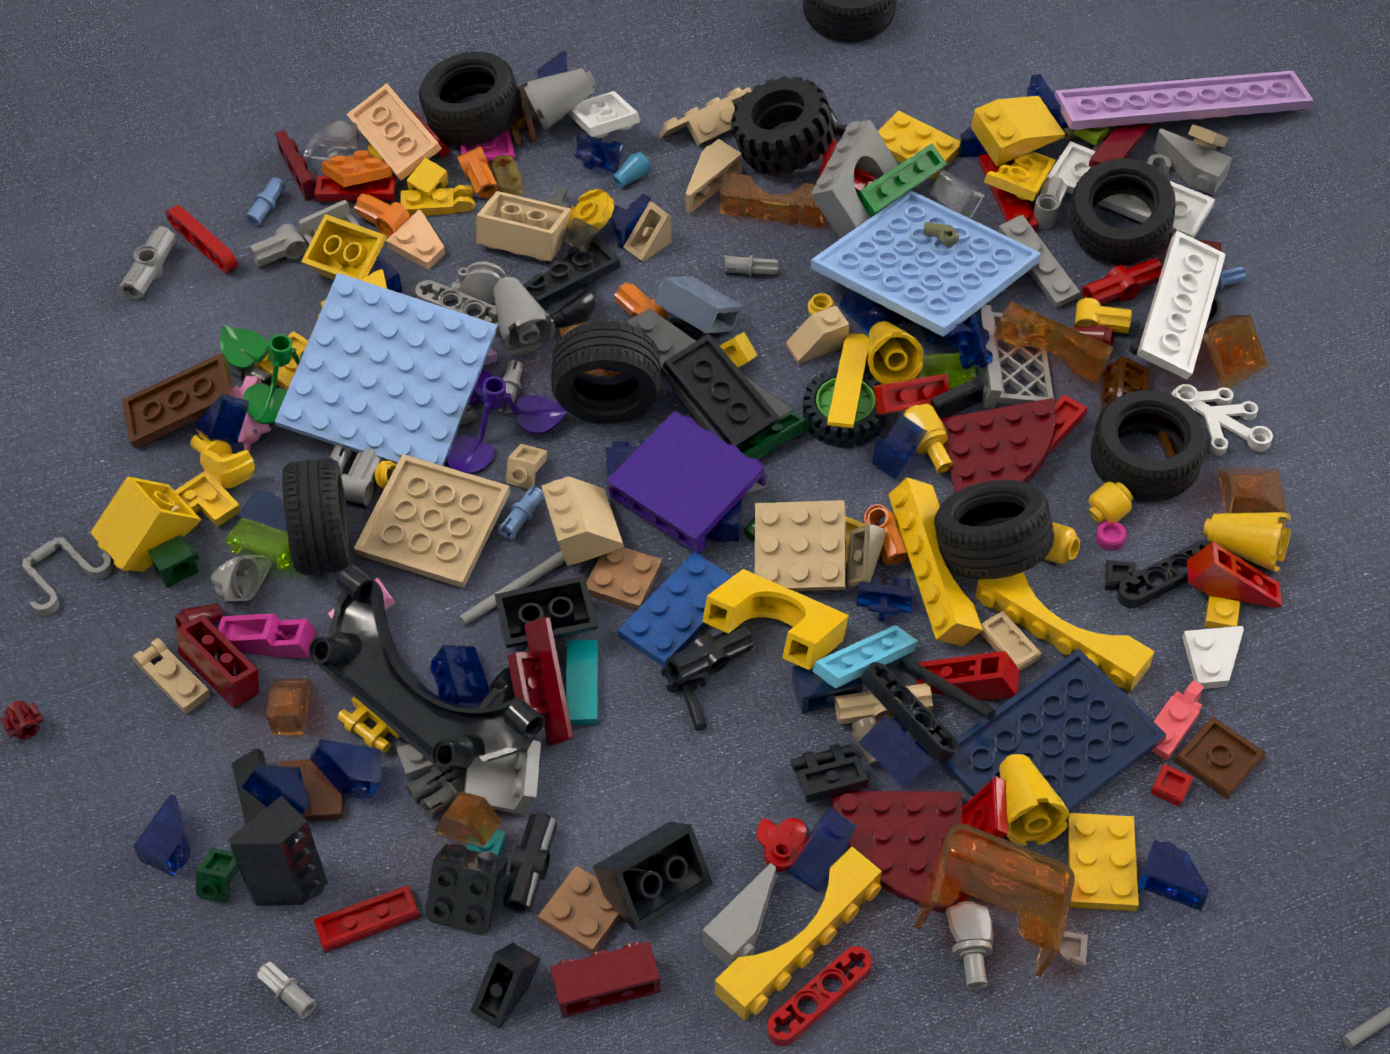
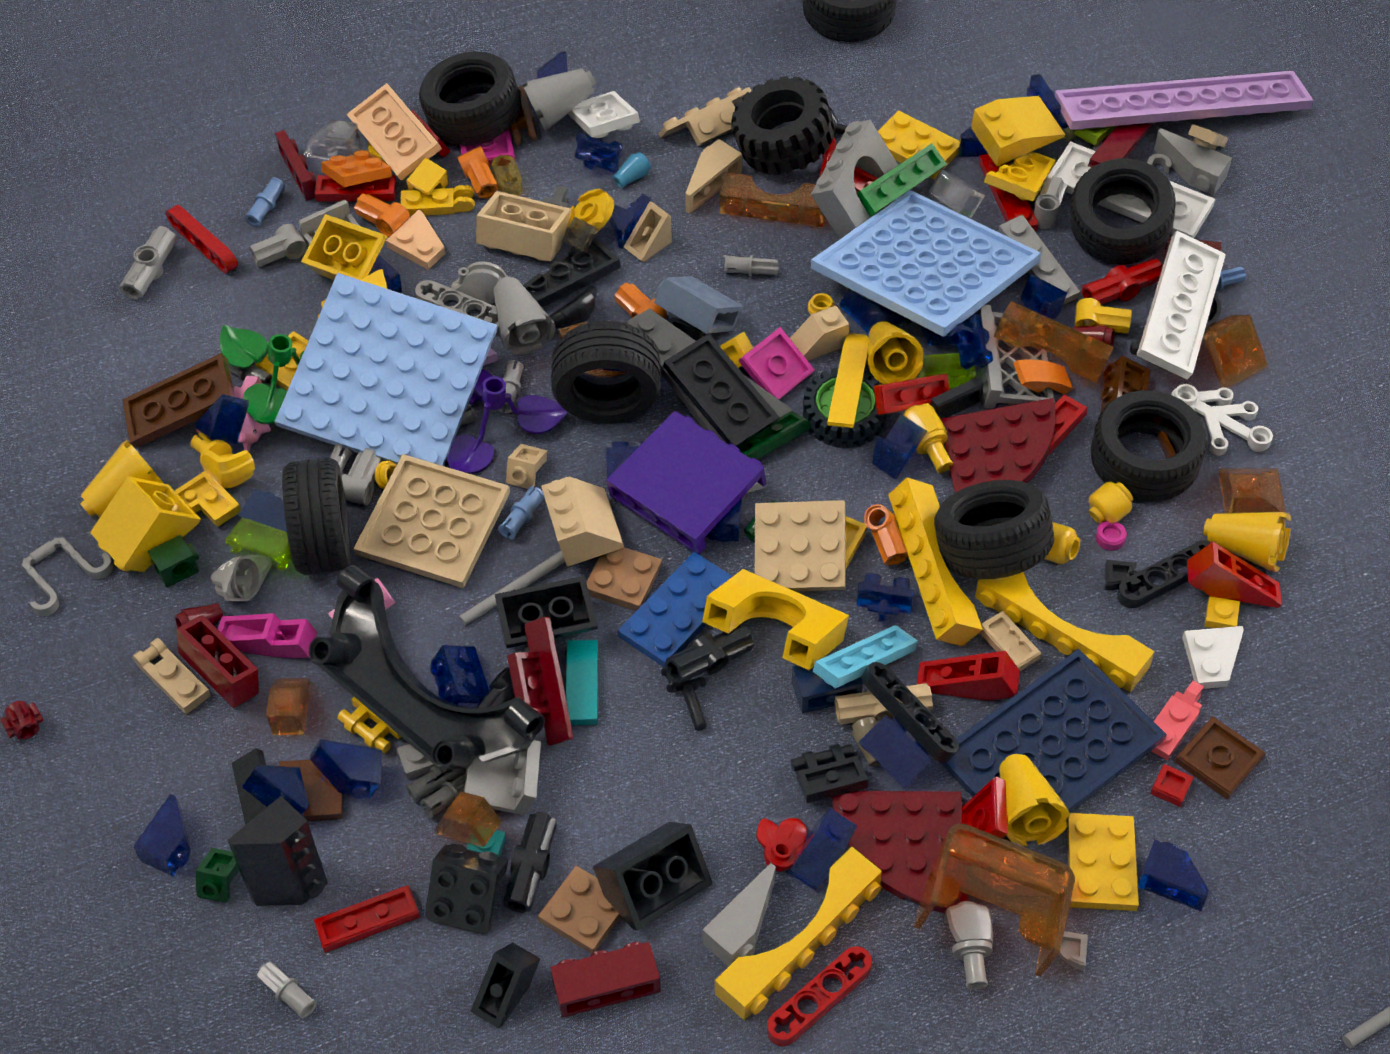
dark tan slope [847,524,886,588] -> none
black bar [898,656,996,721] -> none
olive arm [923,222,959,246] -> none
none -> yellow cone [80,440,163,518]
none -> dark pink tile [738,327,815,399]
none -> orange slope [1013,359,1073,394]
none -> clear blue slope [1021,275,1067,326]

